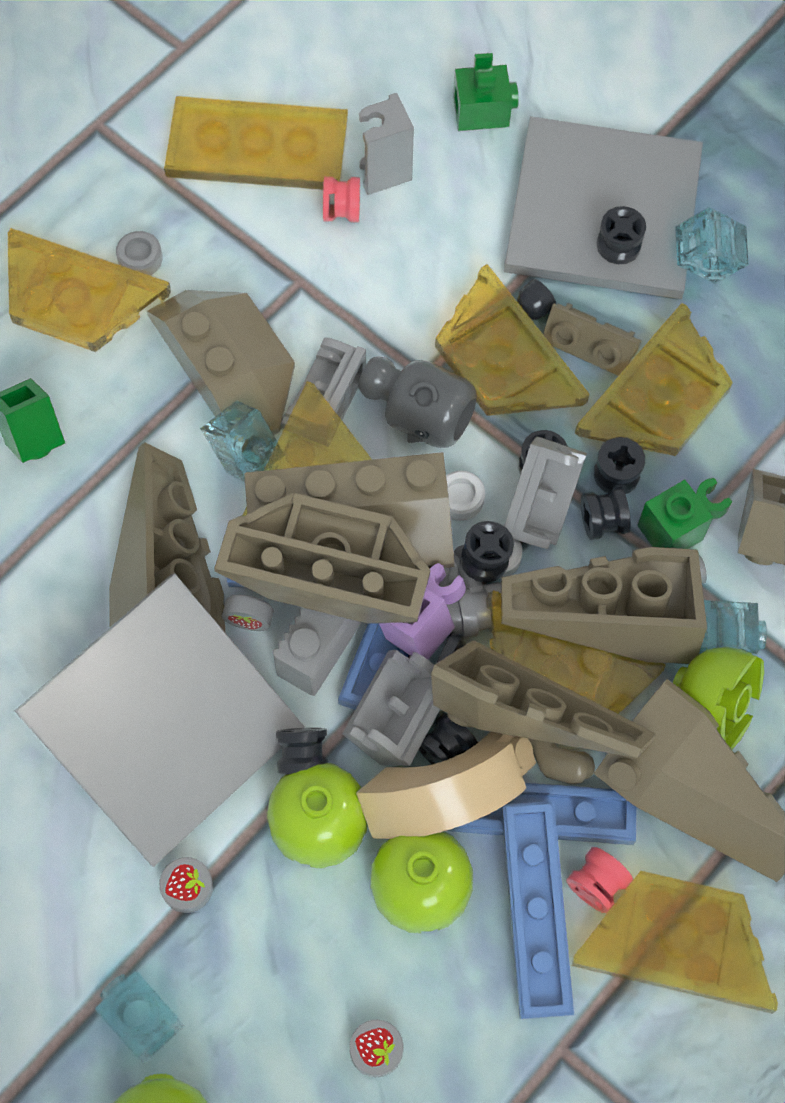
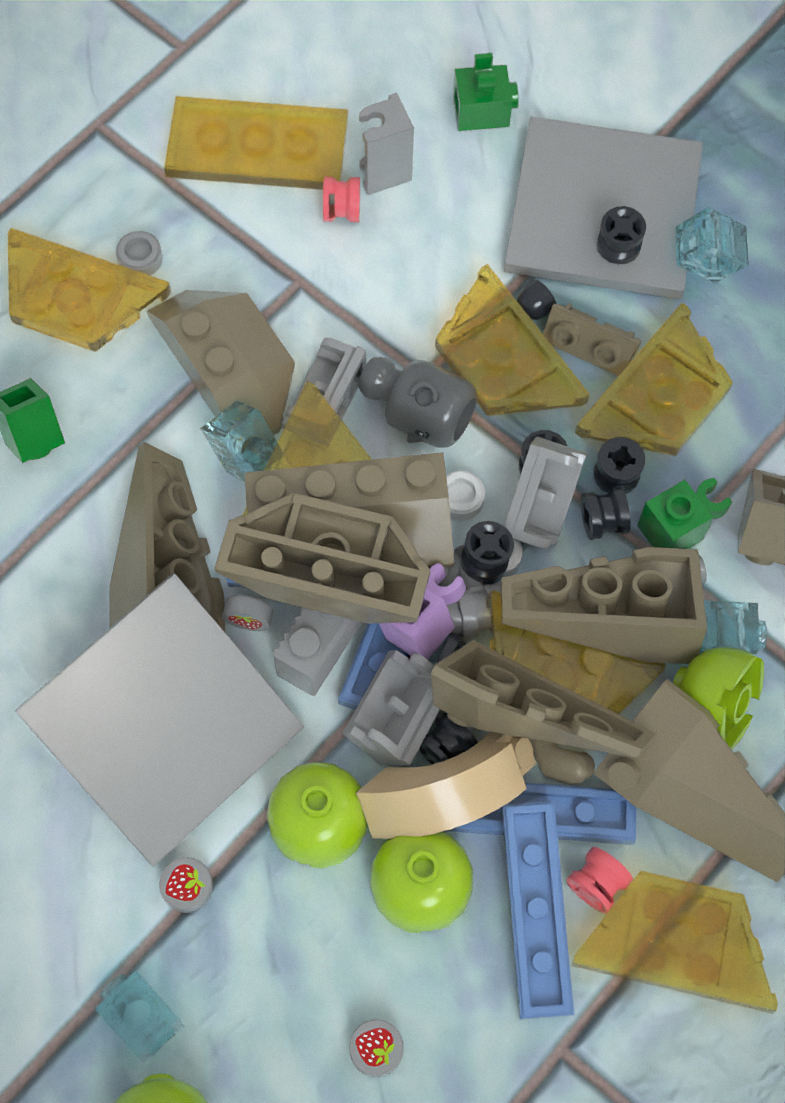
black wheel [276,727,328,774] -> none

